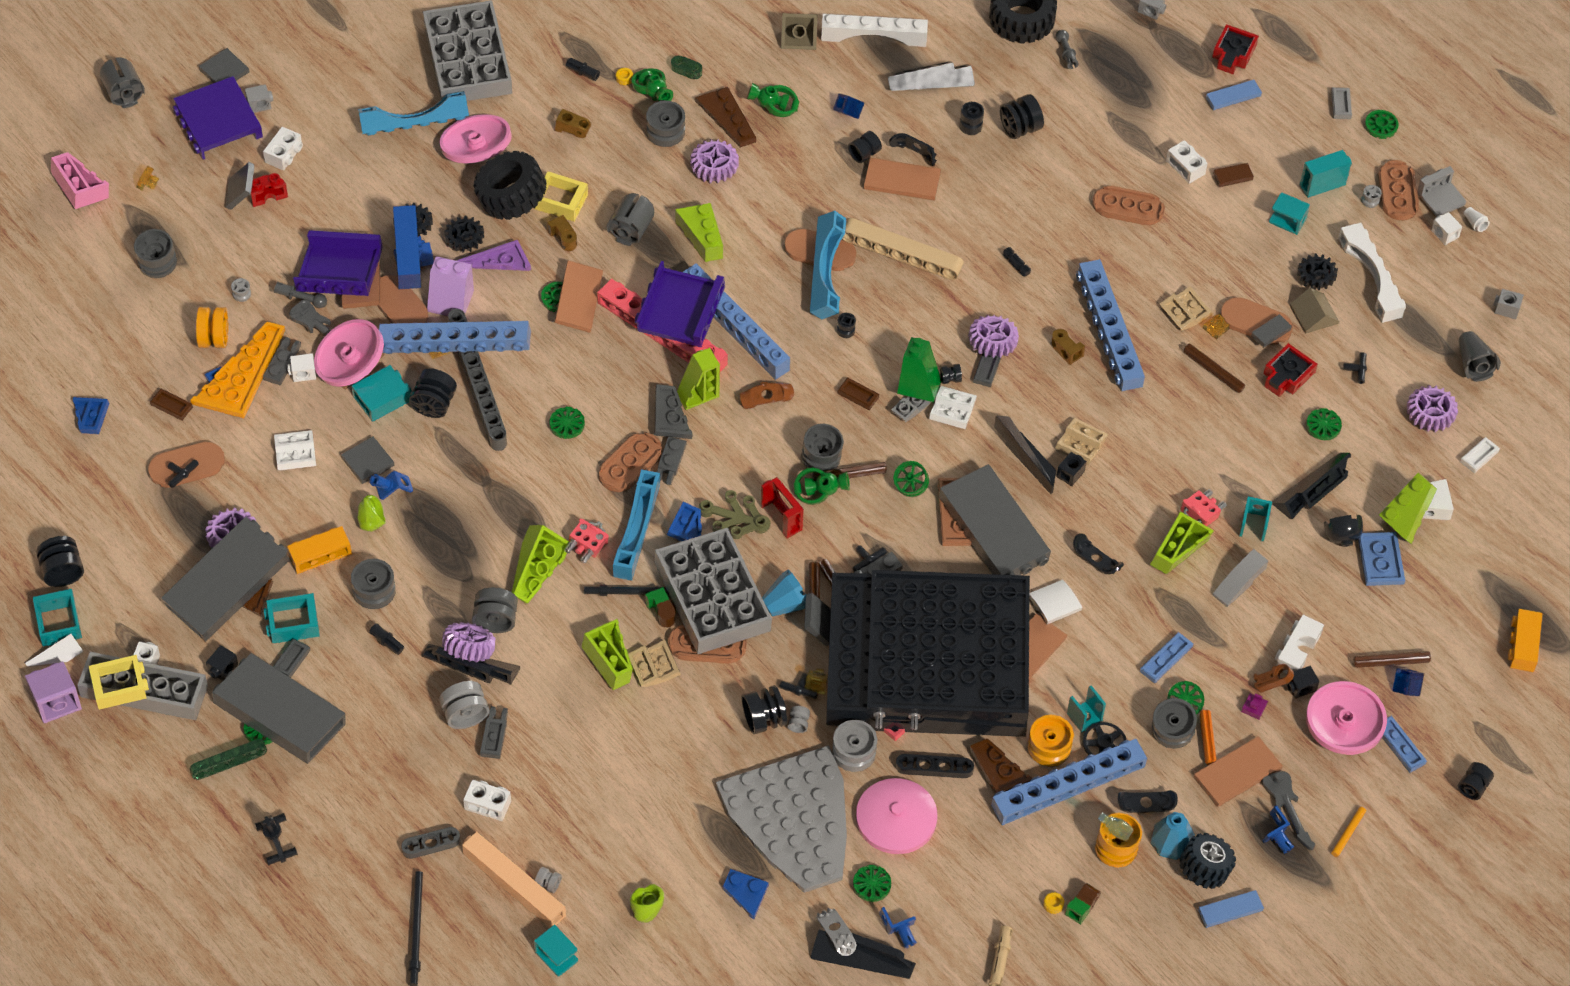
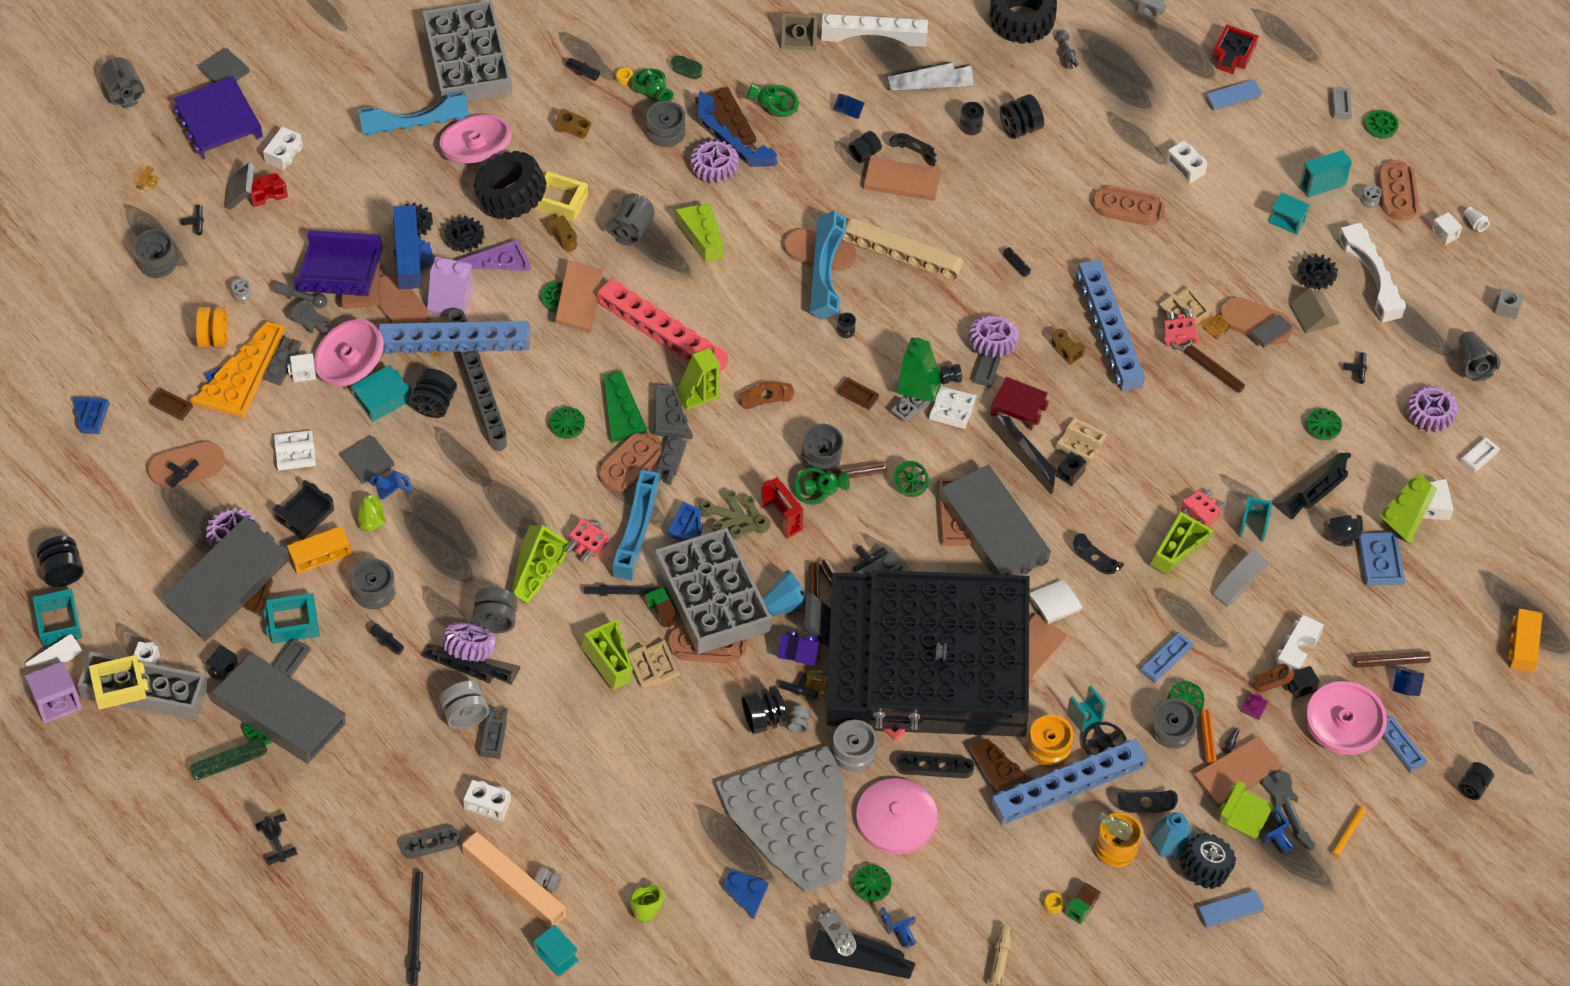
bright pink wedge [51,152,109,209] -> none
light grey brick [245,84,273,113] -> none
dark purple panel [635,261,725,347] -> none
medium blue brick [683,263,790,380] -> none
reddish brown tile [1213,163,1254,187] -> none
piece [1263,343,1318,397] -> none
light grey bracket [1417,166,1466,216] -> none
none -> black piece [180,205,204,235]
none -> black panel [272,480,334,540]
none -> green wing [604,370,647,443]
none -> blue slope [698,91,778,167]
none -> dark purple brick [777,631,822,666]
none -> dark grey bush [936,642,947,661]
none -> dark red panel [990,376,1049,430]
none -> coral piece [1164,309,1199,351]
none -> lime bracket [1218,780,1273,839]
none -> black piece [1223,728,1240,753]

